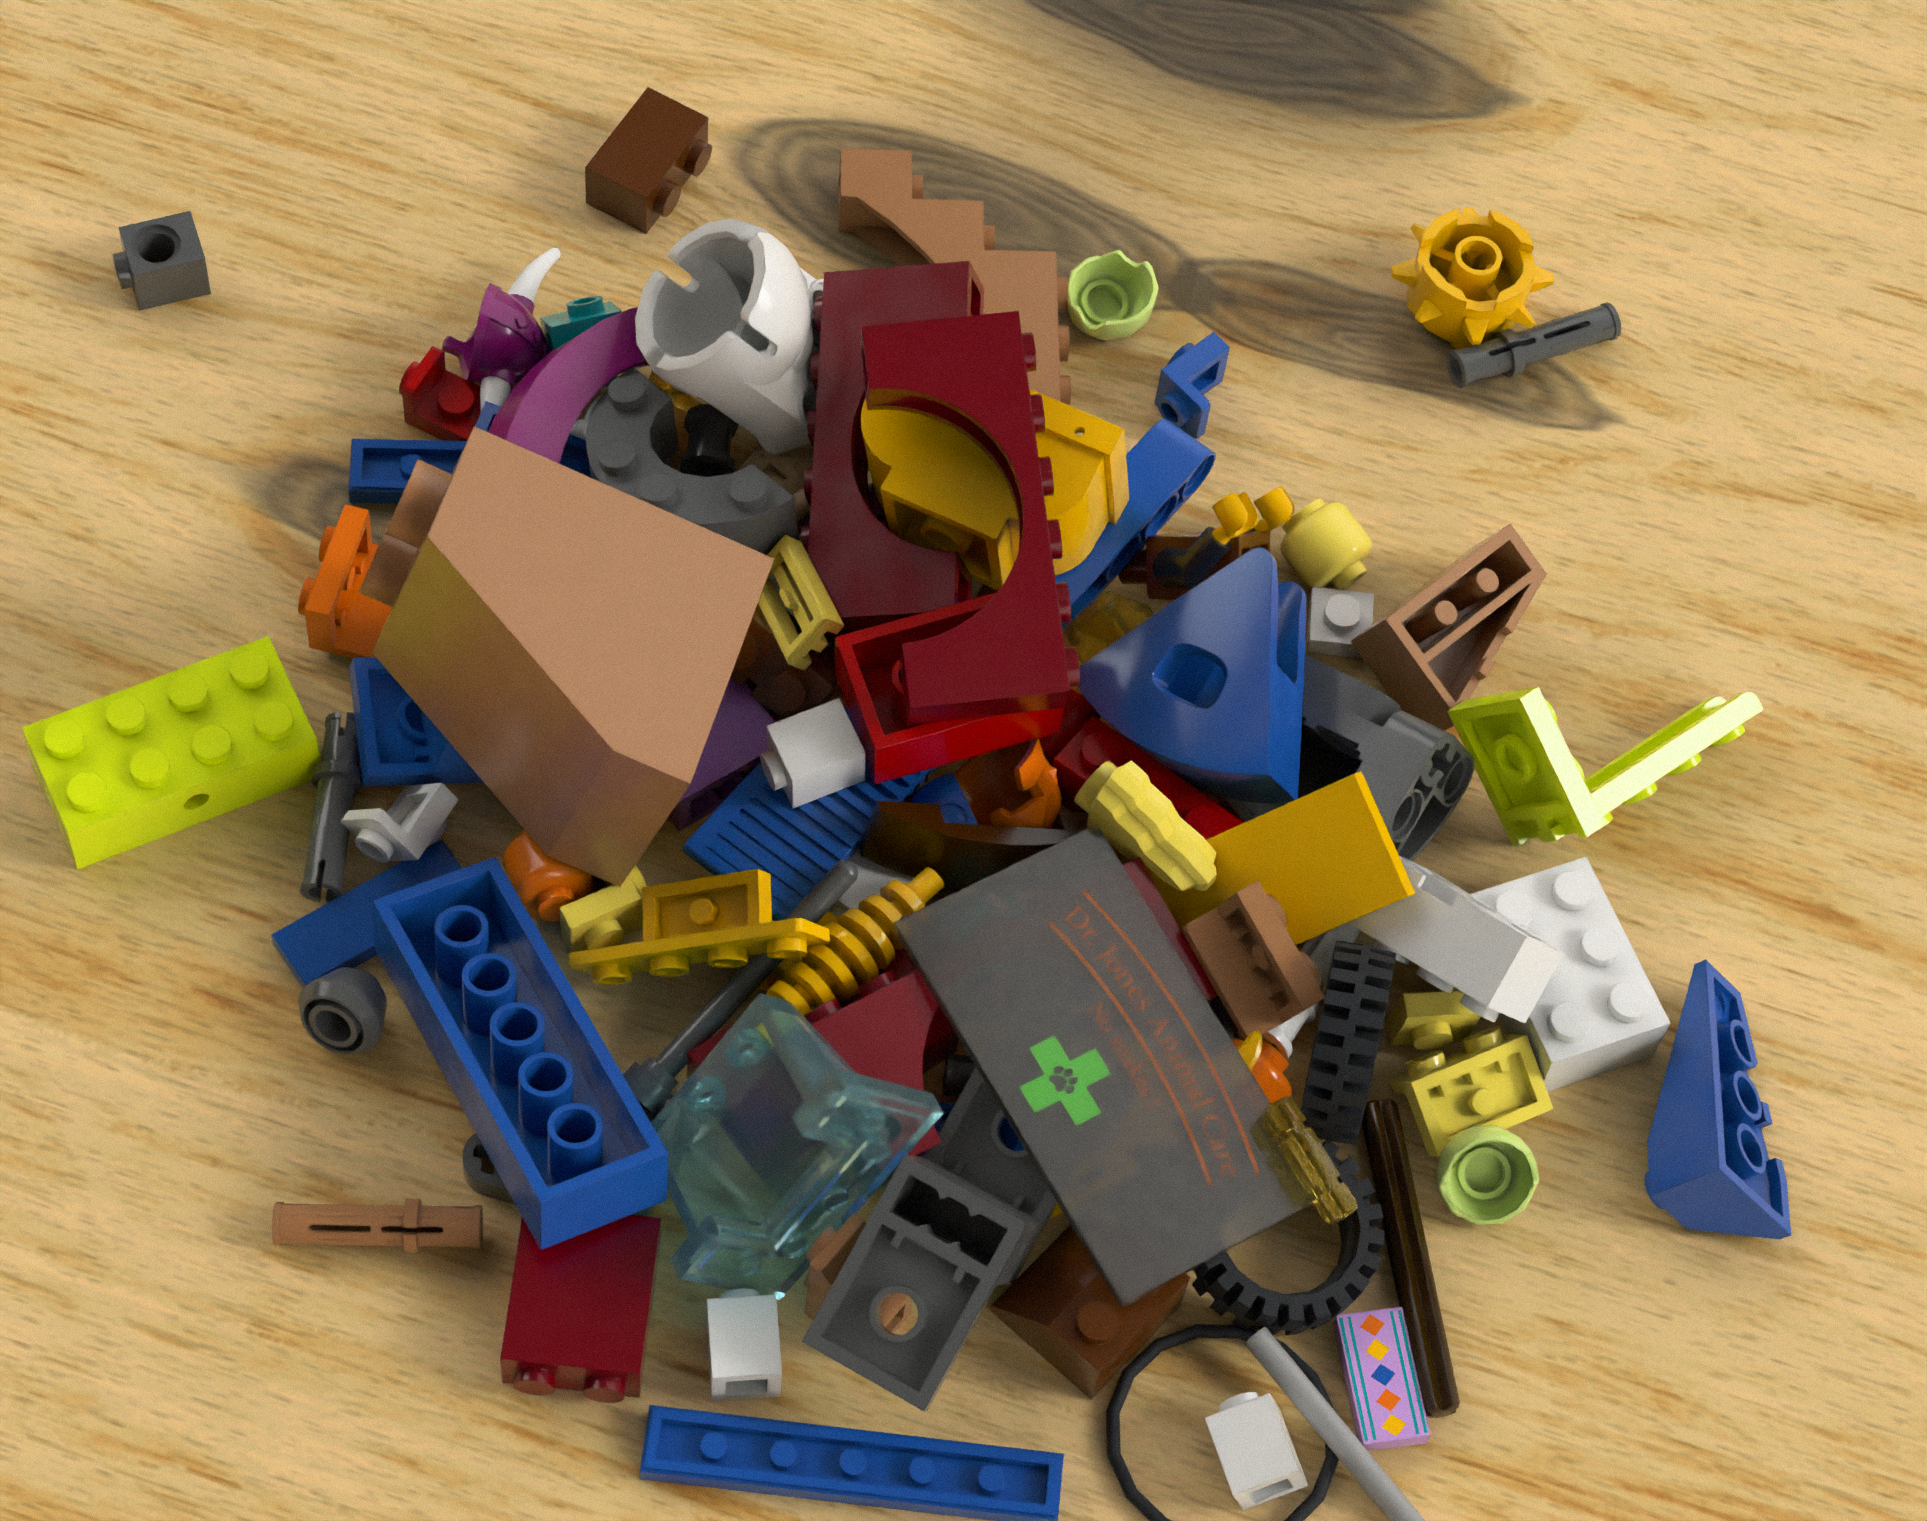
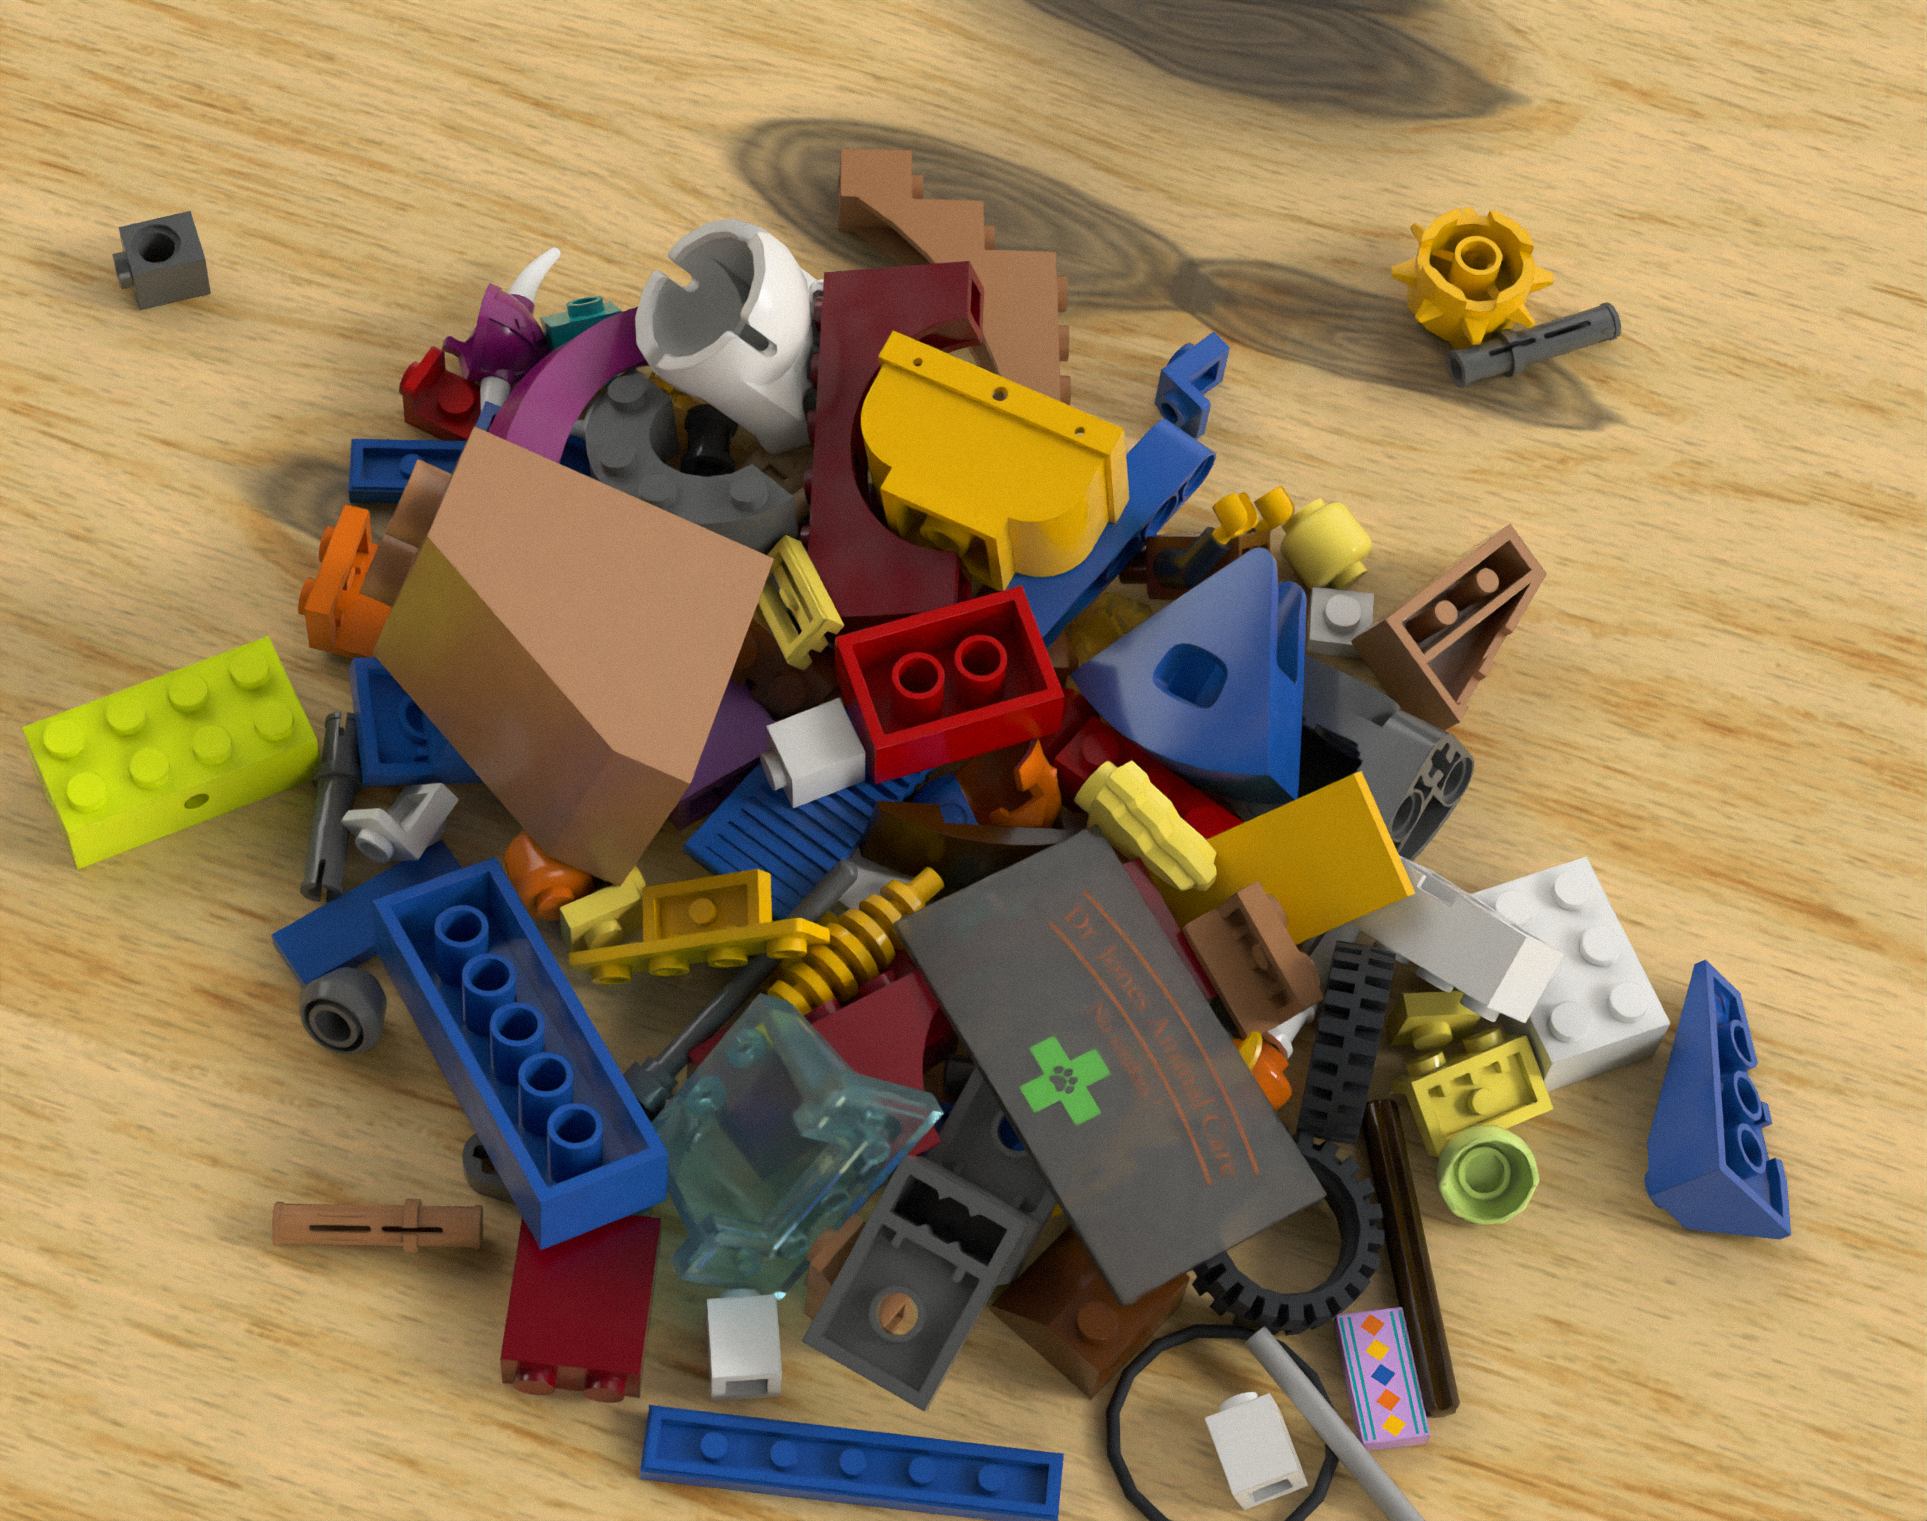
reddish brown brick [585,87,712,234] -> none
dark red arch [860,311,1080,725] -> none
yellowish green hair [1067,250,1159,340] -> none
clear yellow axle [1262,1096,1358,1225] -> none
neon yellow bracket [1447,687,1764,846] -> none

